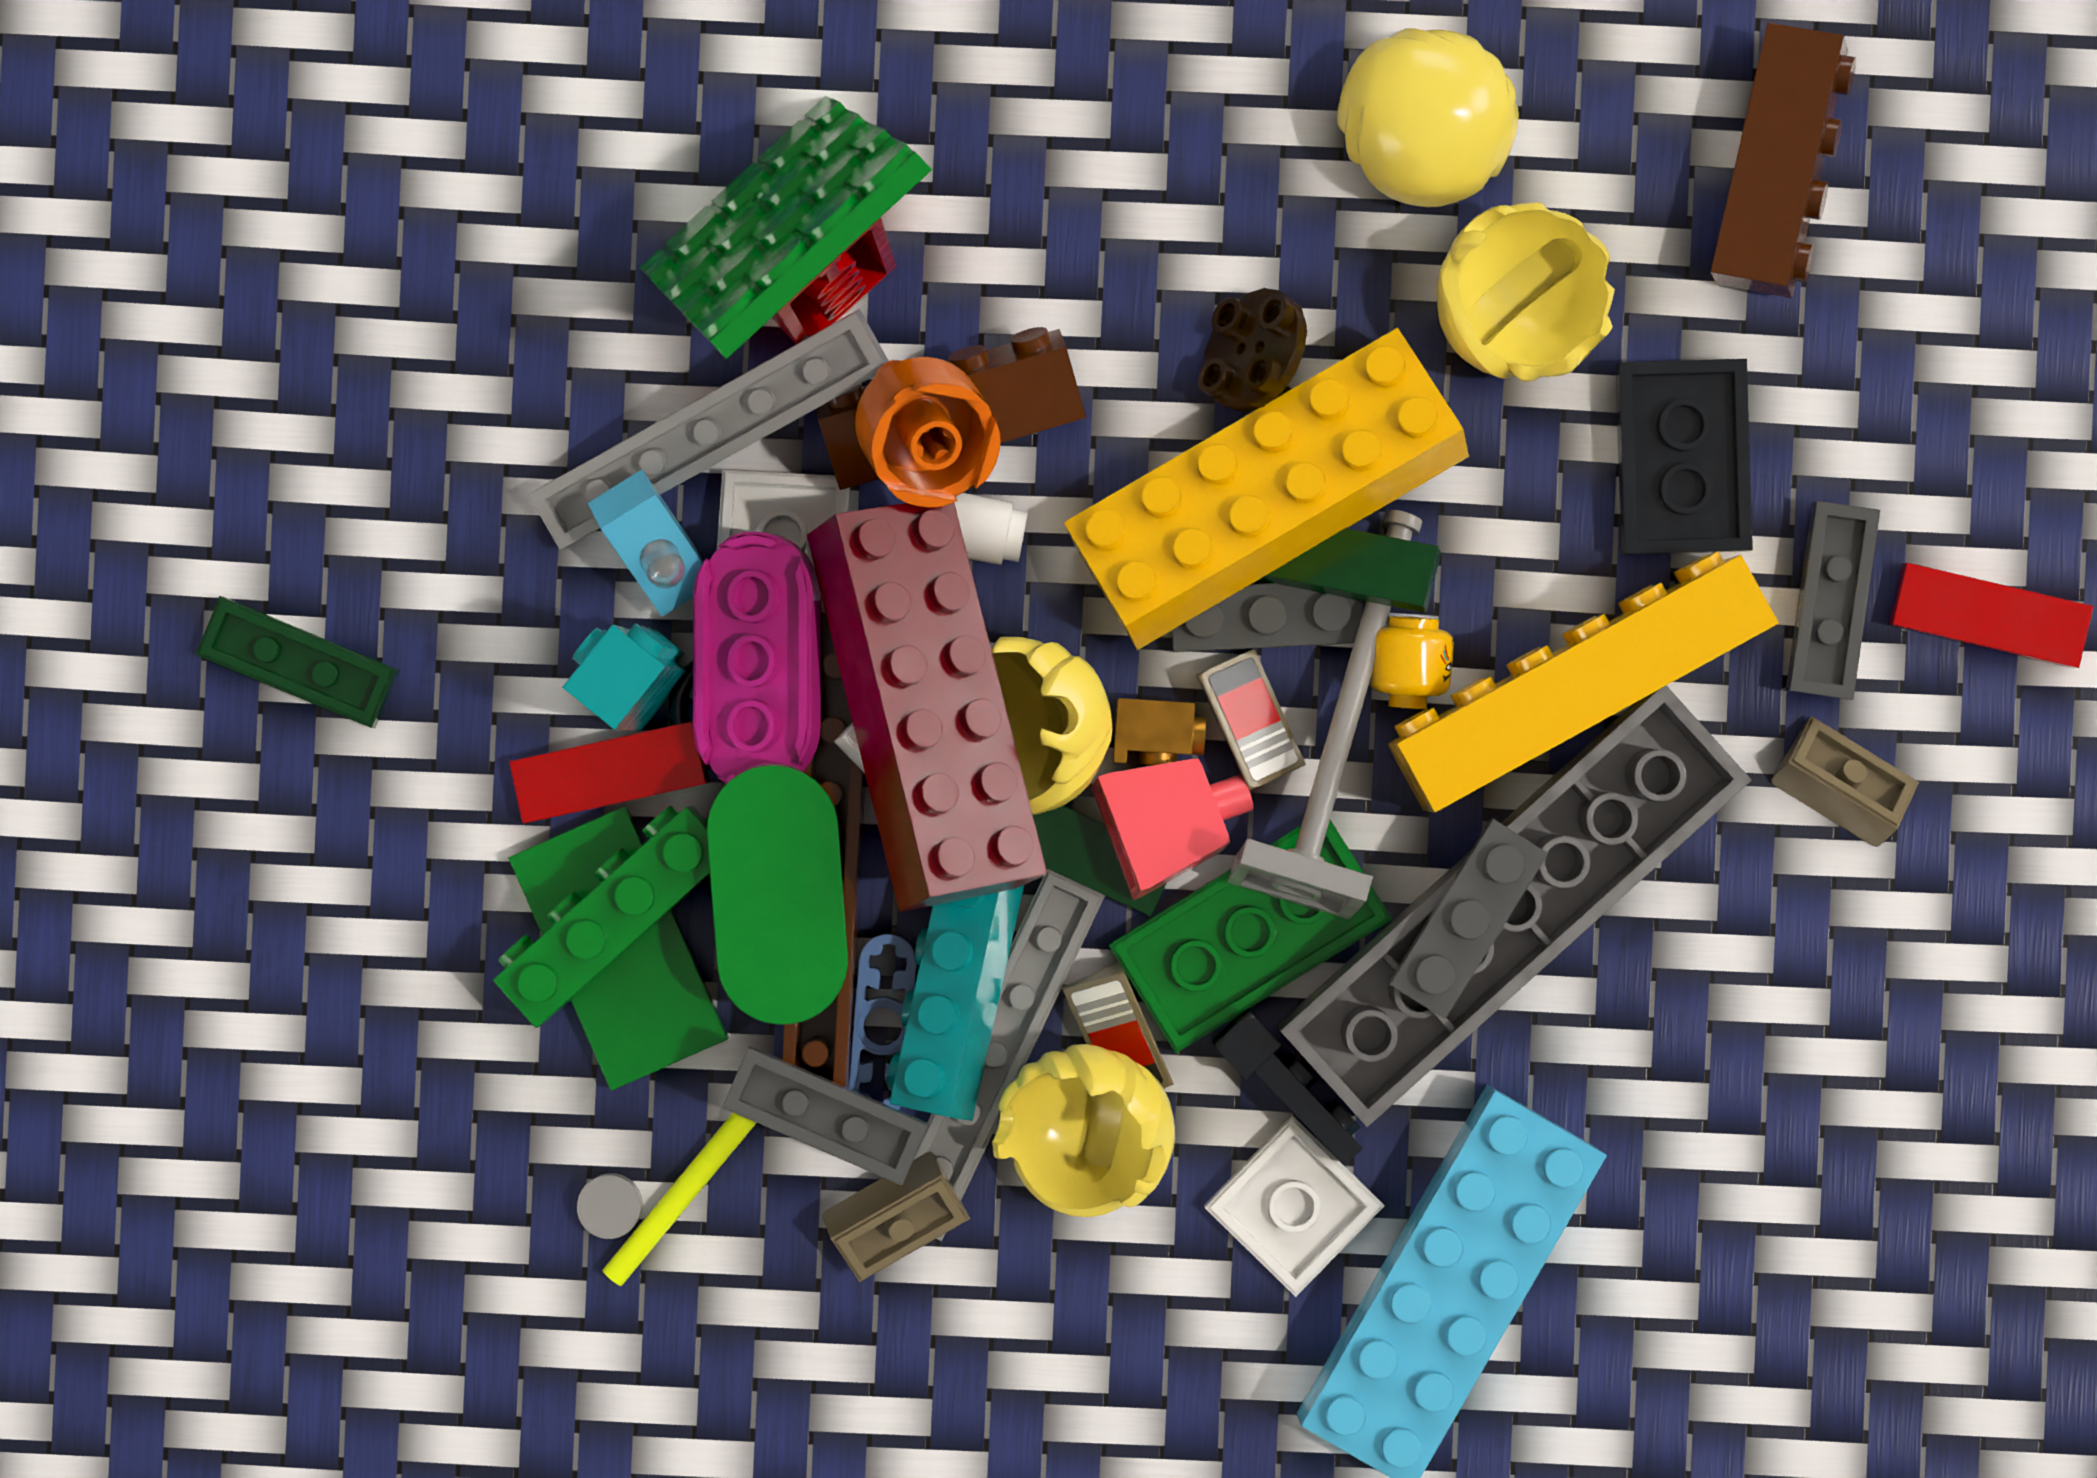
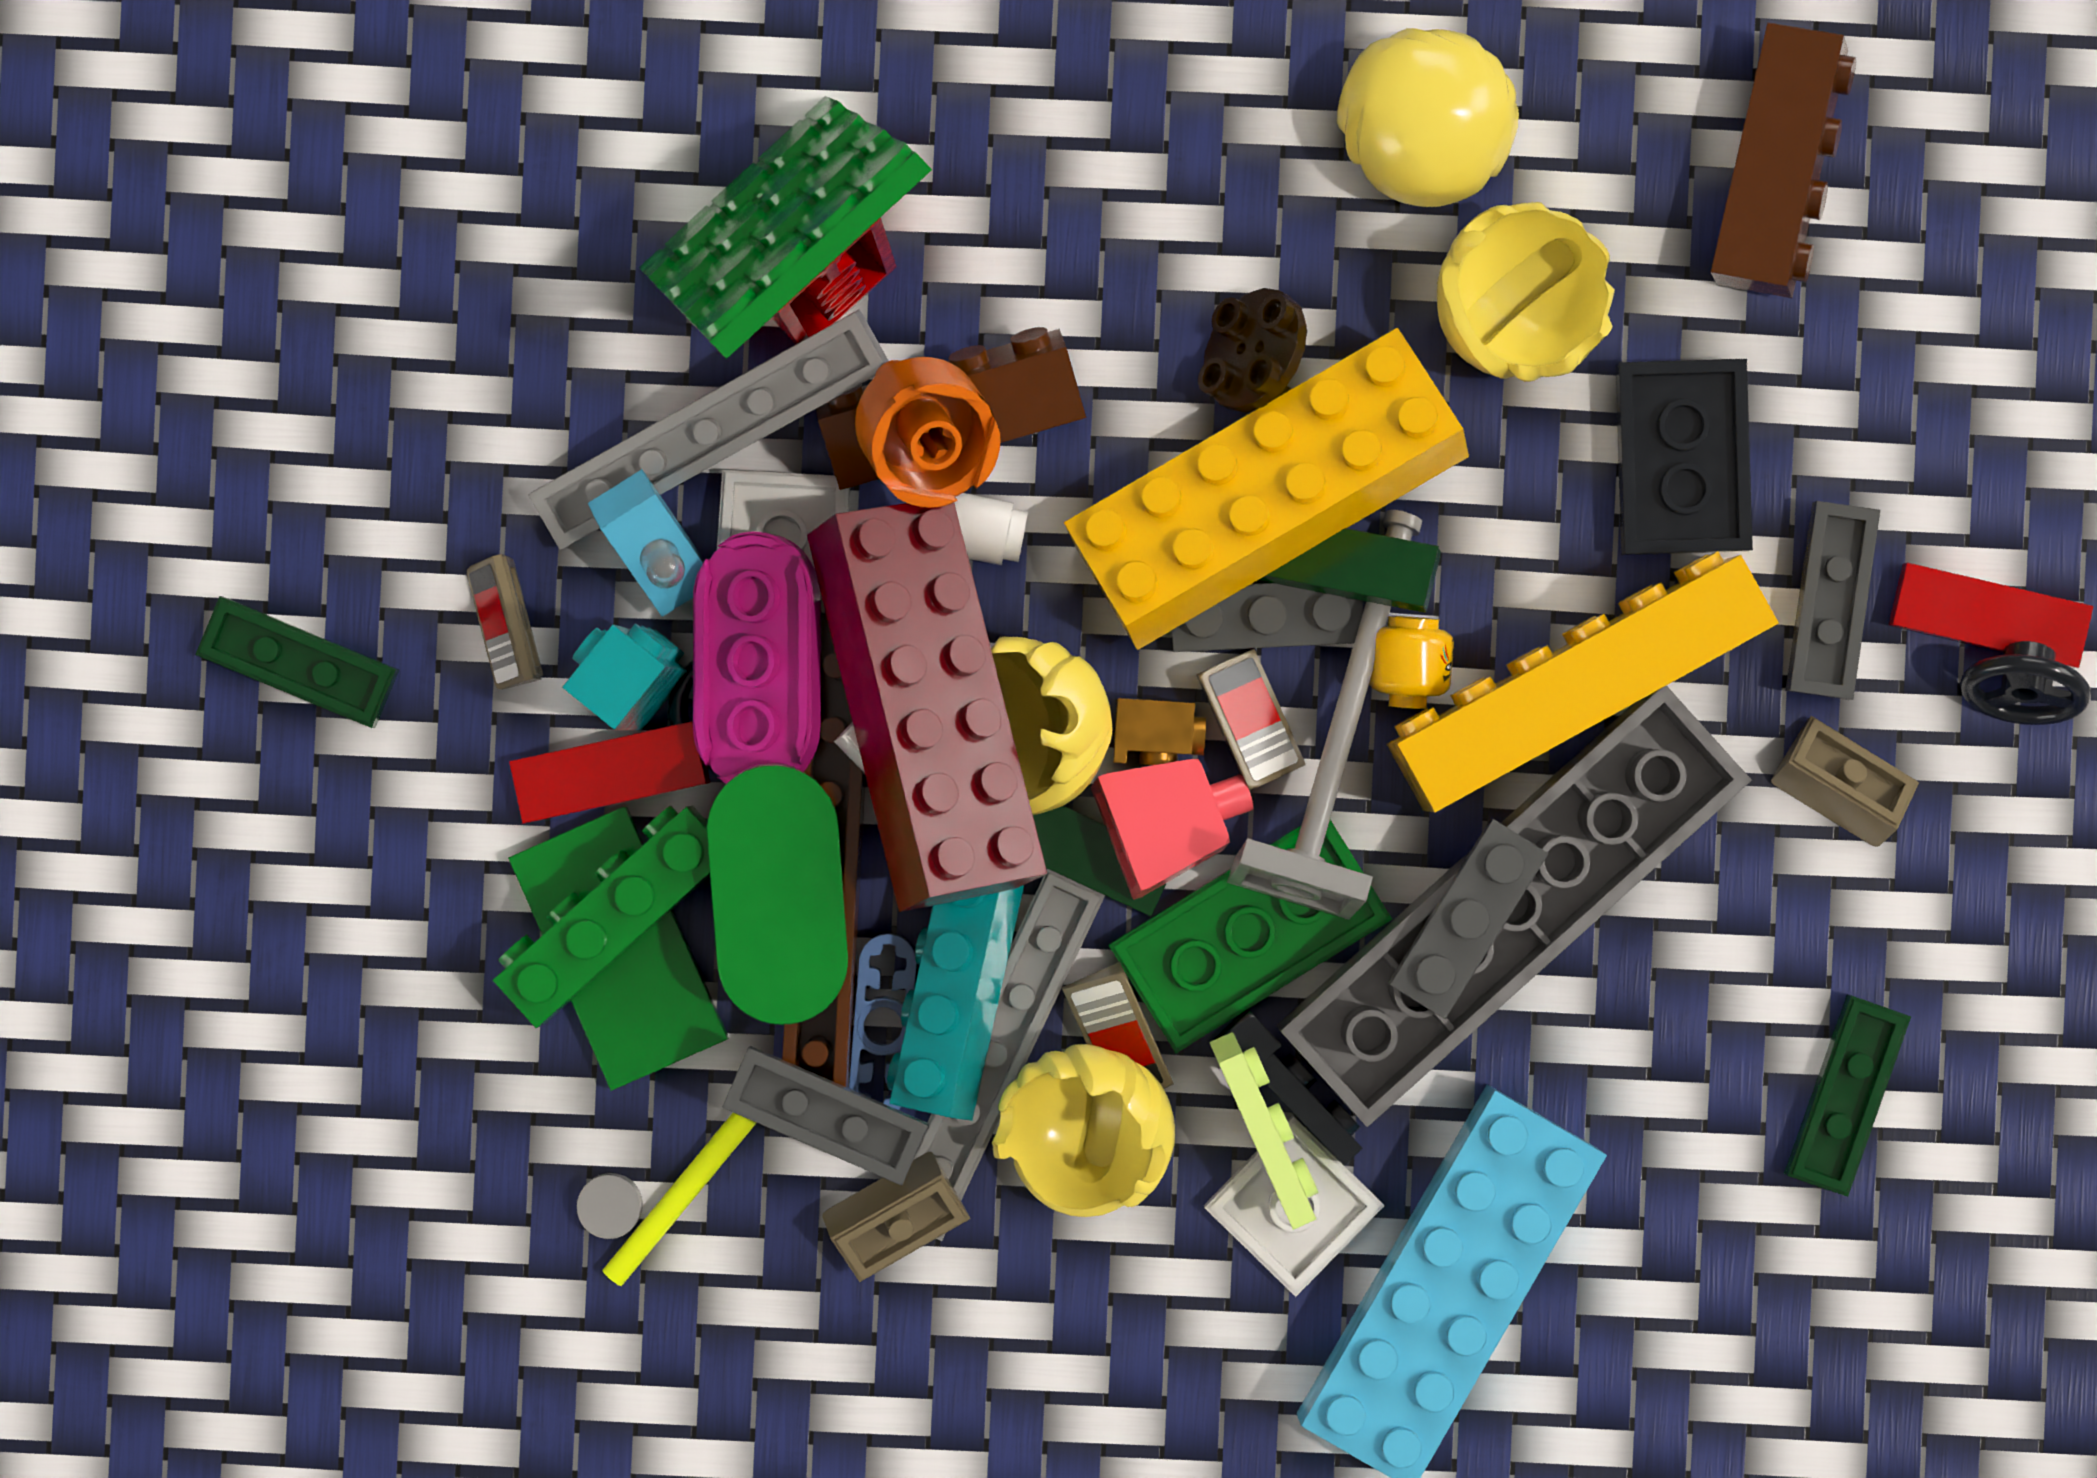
none -> slope [467,554,544,690]
none -> yellowish green plate [1209,1032,1319,1230]
none -> dark green tile [1784,994,1911,1197]
none -> black piece [1960,641,2091,725]

